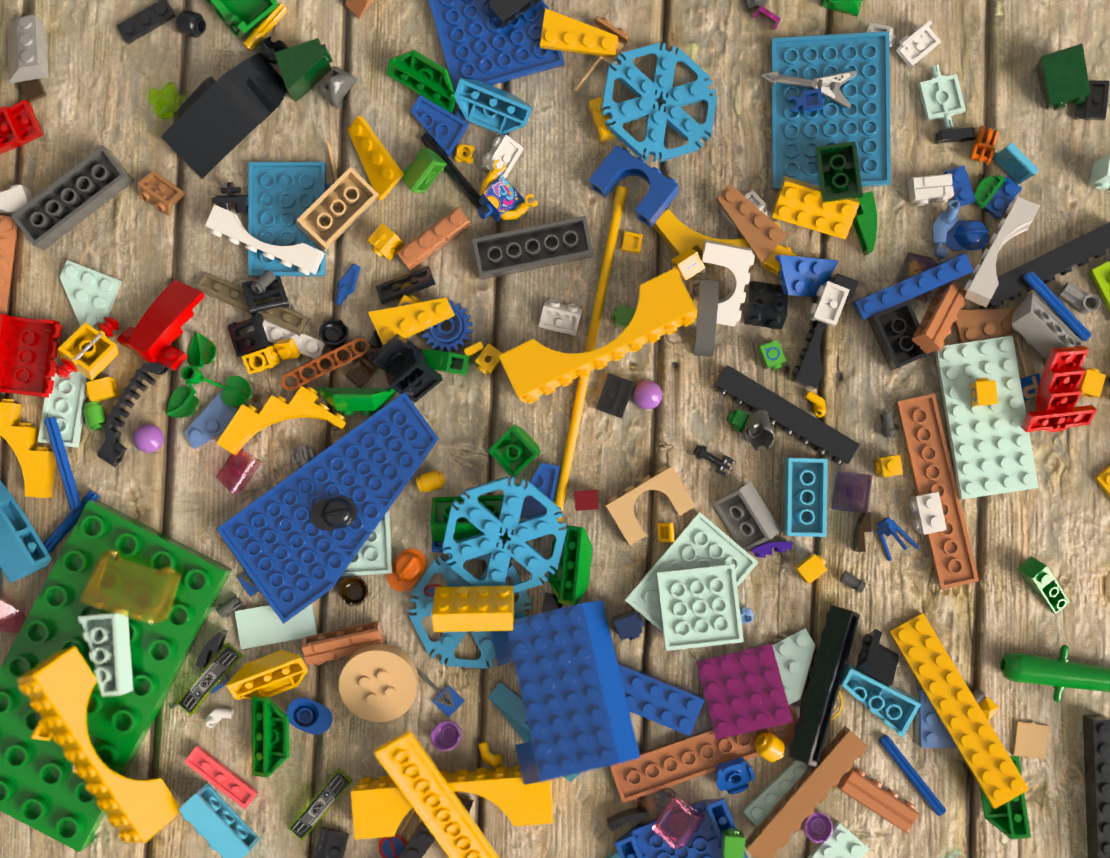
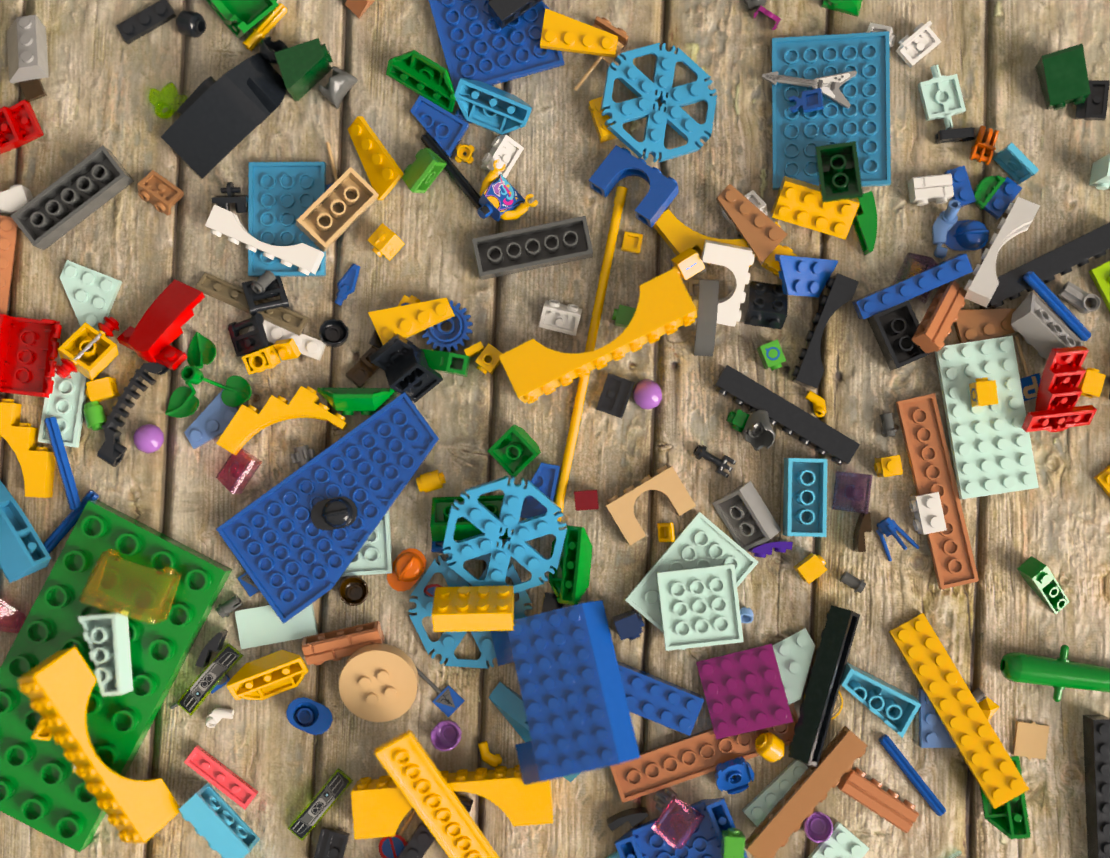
green wedge [251,696,289,778] -> none
dark orange beam [281,337,369,390] -> none
black plate [376,266,436,305] -> none
nougat brick [397,207,471,271] -> none
white bracket [809,281,849,327] -> none
black bracket [855,629,899,687] -> none

